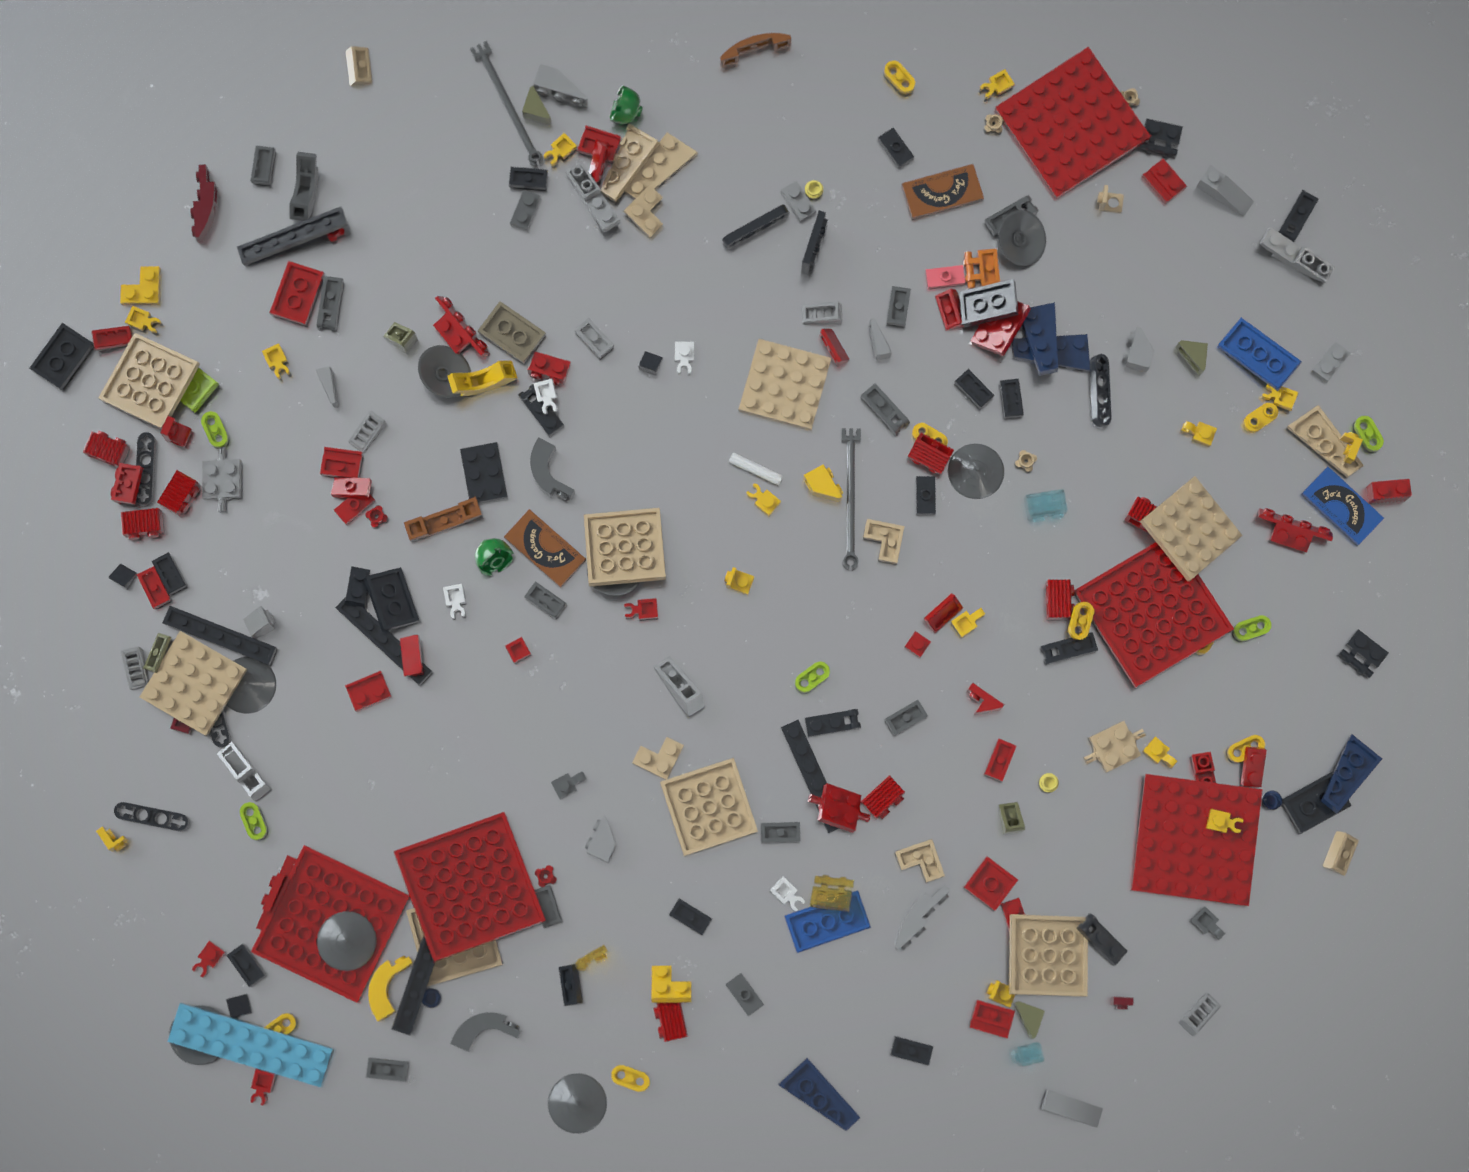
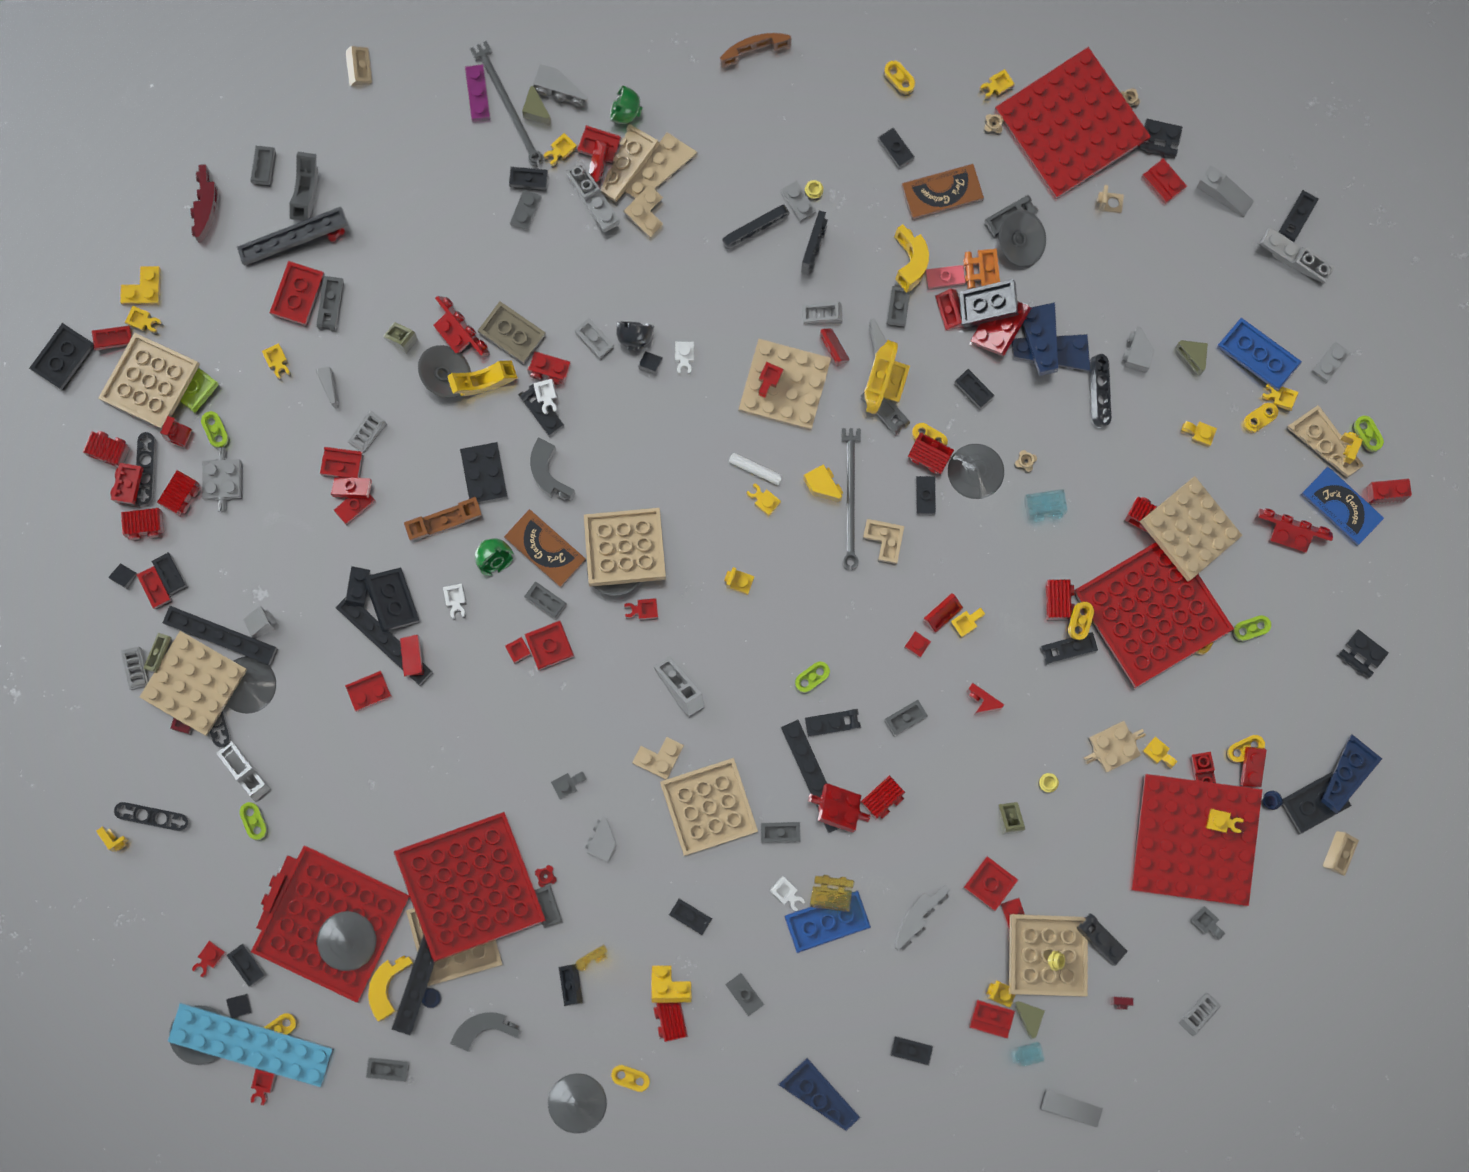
red plate [365,505,388,528] -> none
tan plate [895,839,945,883] -> none
red plate [984,739,1016,782] -> none
black plate [999,378,1024,419] -> none
none -> magenta plate [465,64,490,122]
none -> red plate [524,621,575,670]
none -> black cylinder [616,321,654,351]
none -> red plate [758,362,784,398]
none -> yellow plate [864,340,910,414]
none -> yellow arch [894,224,929,293]
none -> light yellow plate [1048,951,1065,971]

